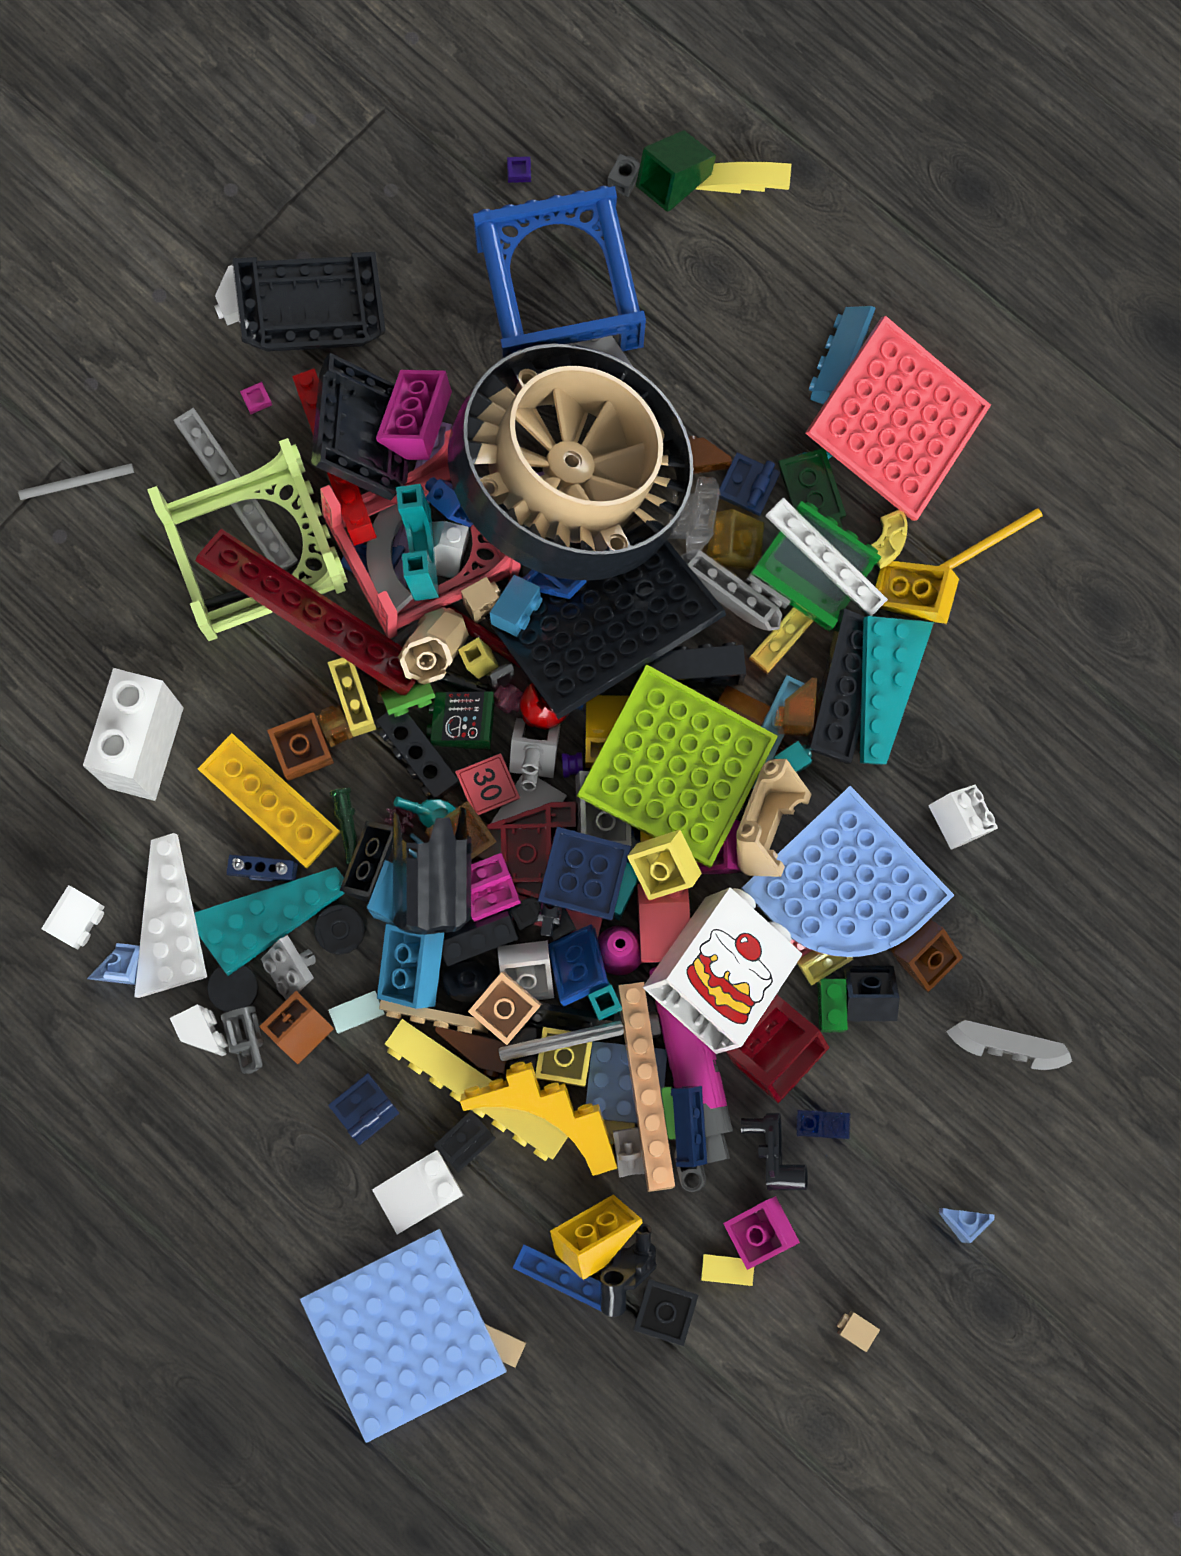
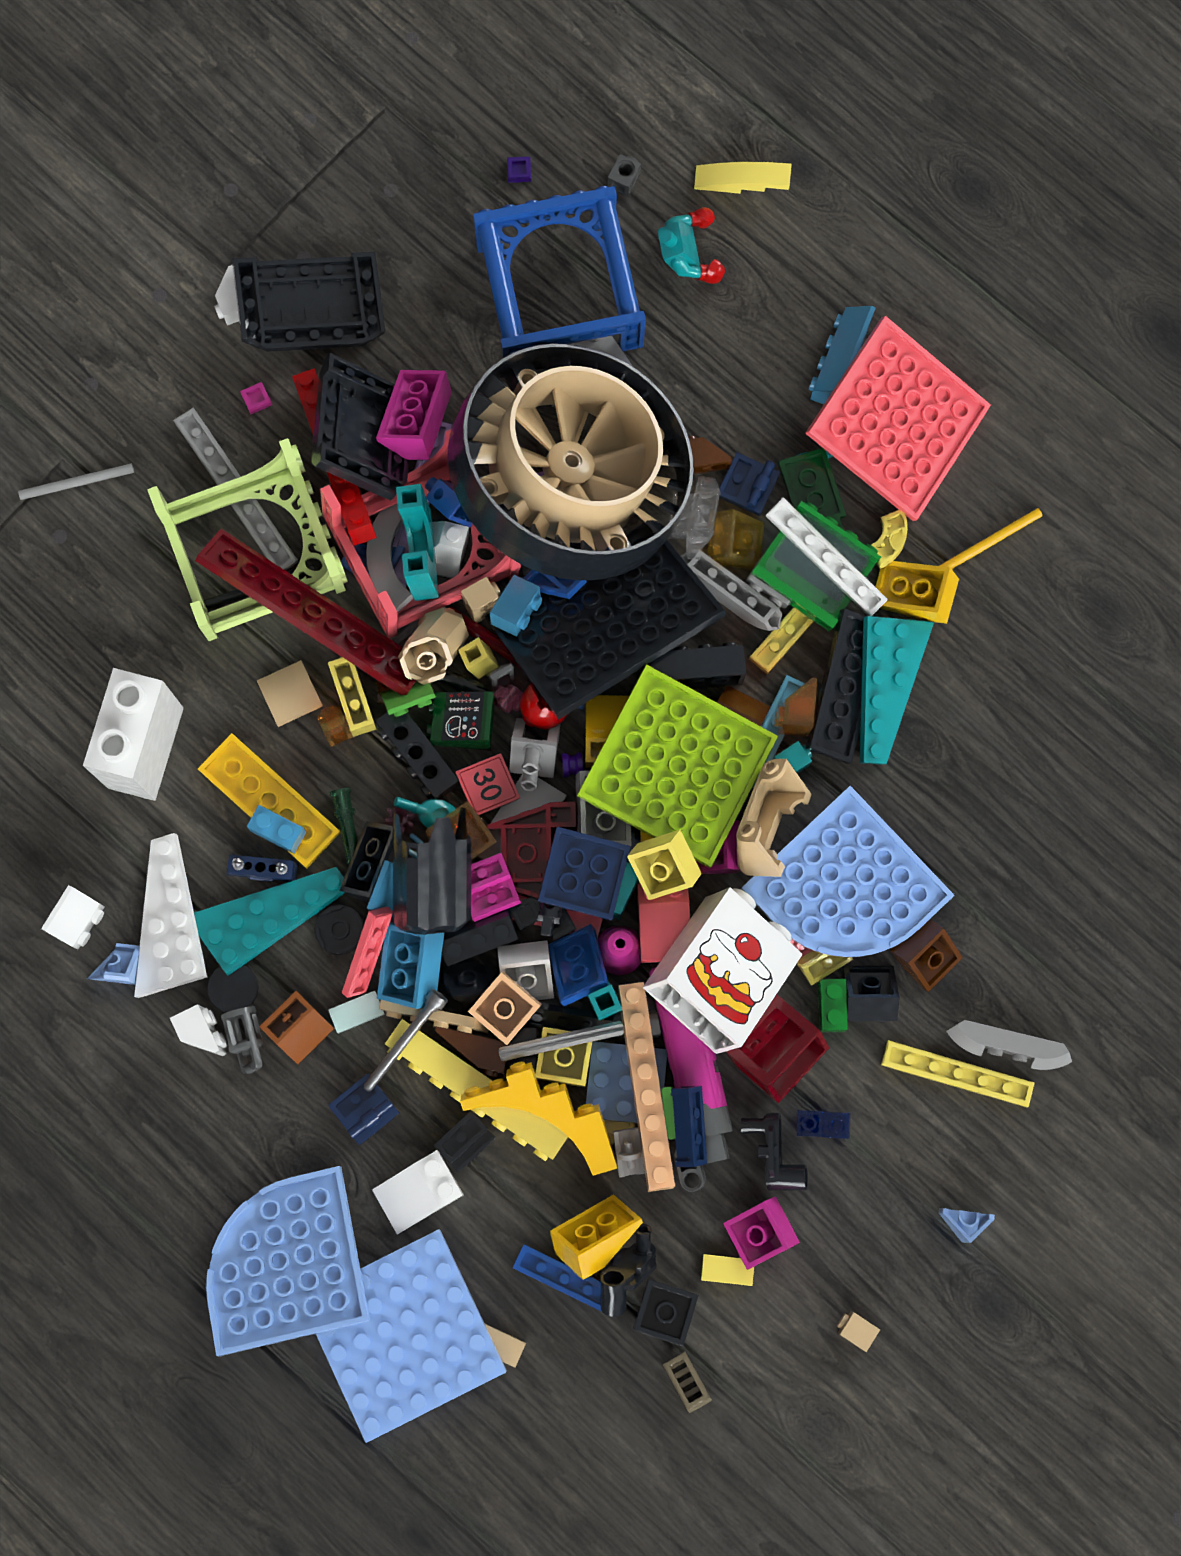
light grey plate [261,935,316,1000] -> none
dark orange brick [267,712,334,781] -> none
dark green slope [636,130,716,212] -> none
white slope [928,784,998,849] -> none
none -> light blue plate [206,1166,370,1356]
none -> dark azure brick [247,805,306,854]
none -> tan slope [257,660,323,727]
none -> coral tile [342,906,393,998]
none -> flat silver piece [364,989,448,1091]
none -> teal torso [658,207,725,284]
none -> dark tan slope [663,1352,712,1413]
none -> light yellow tile [881,1040,1034,1107]

